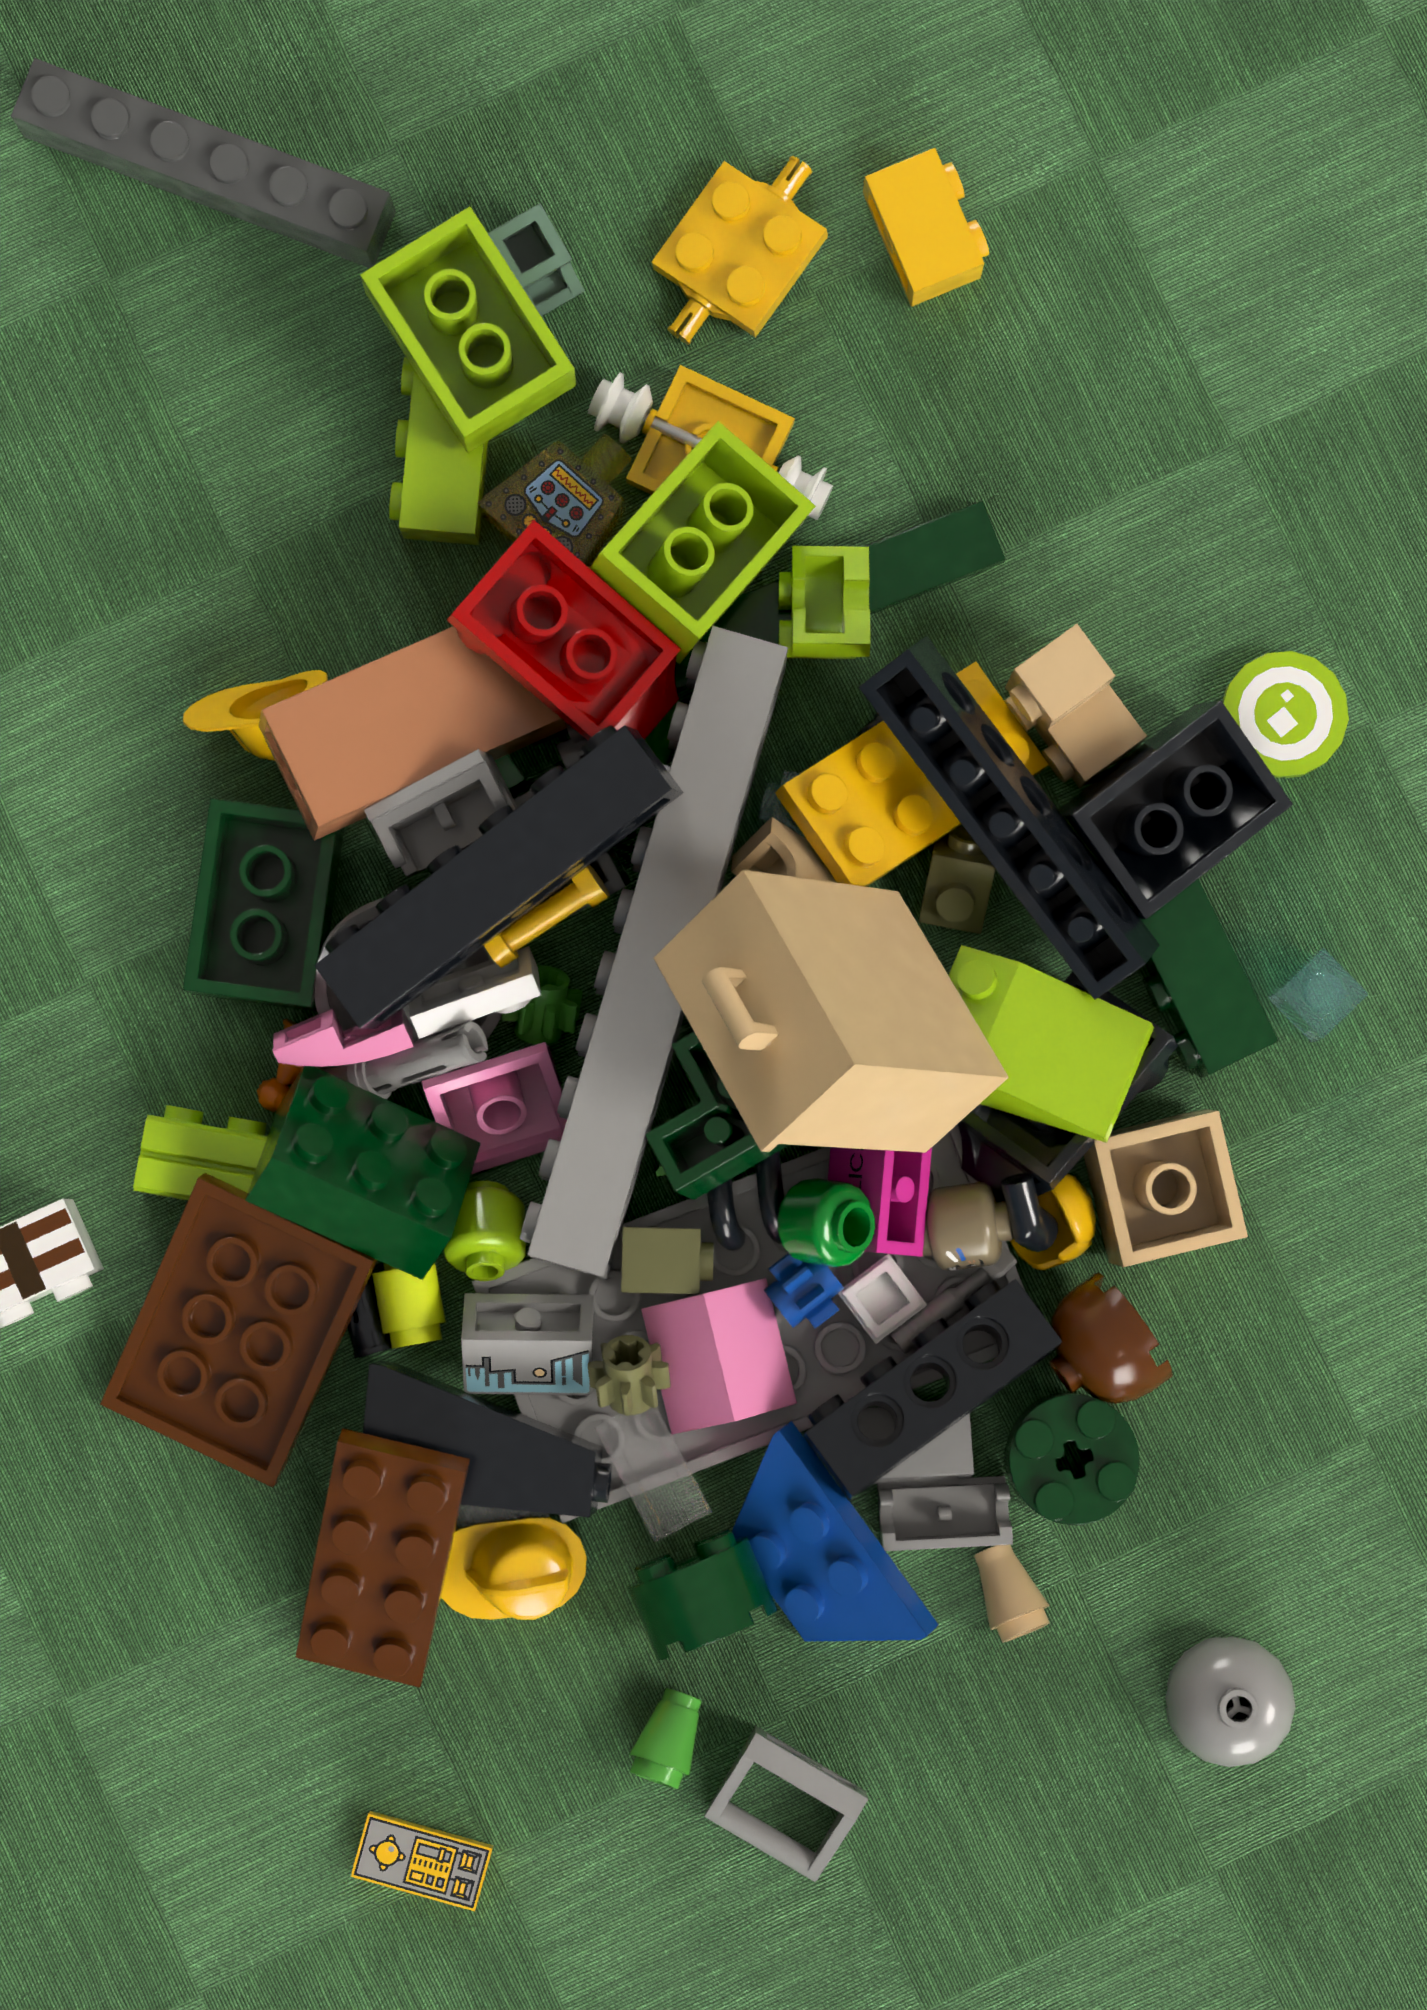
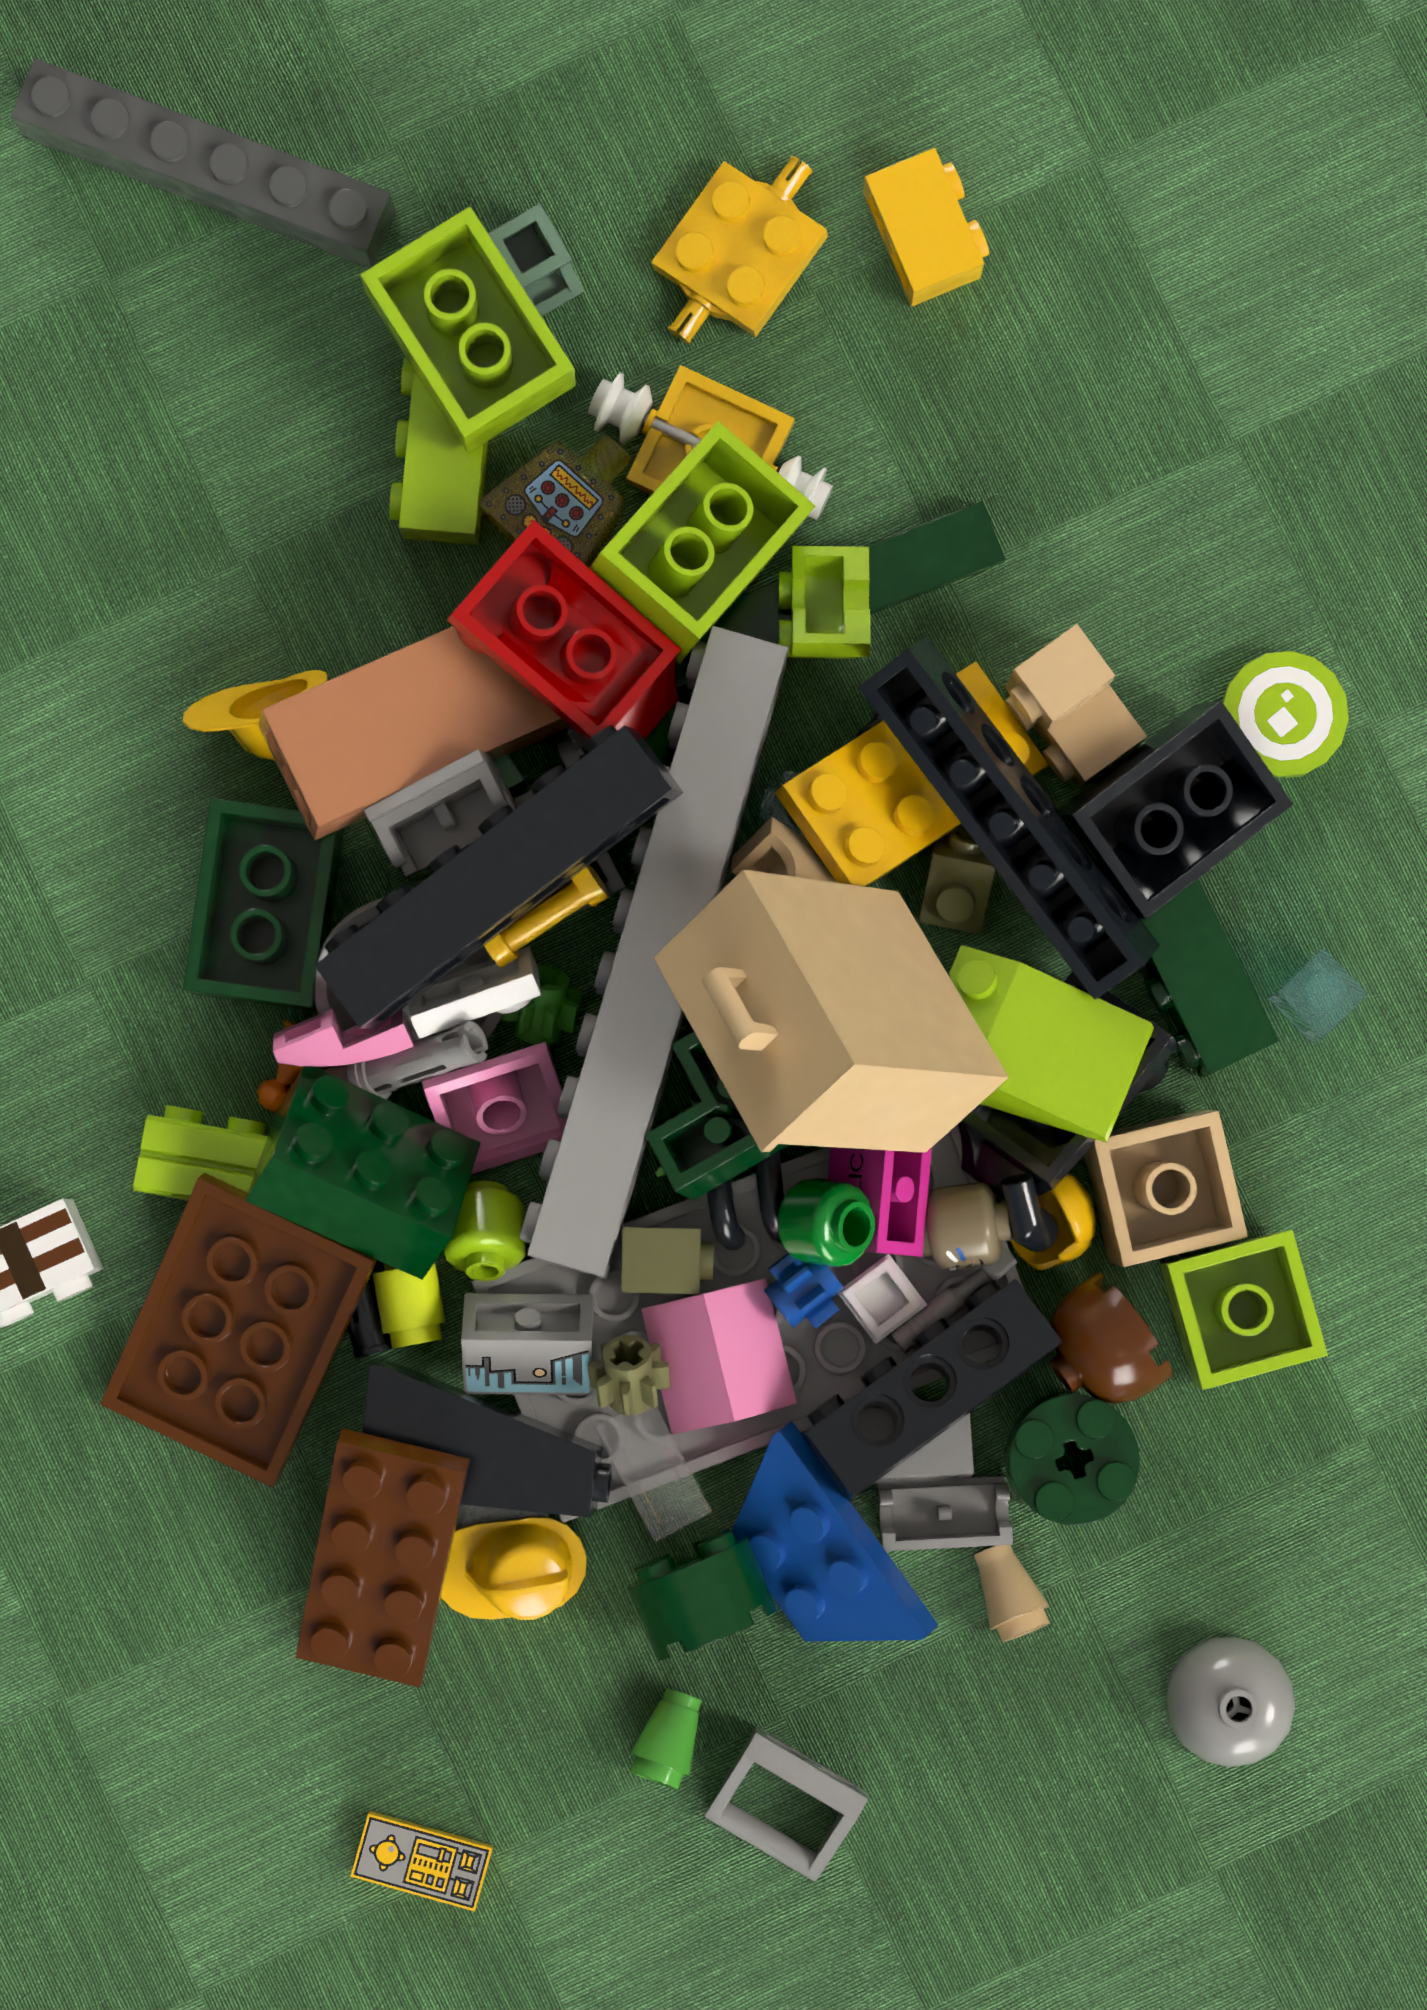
none -> lime brick [1159,1230,1328,1390]

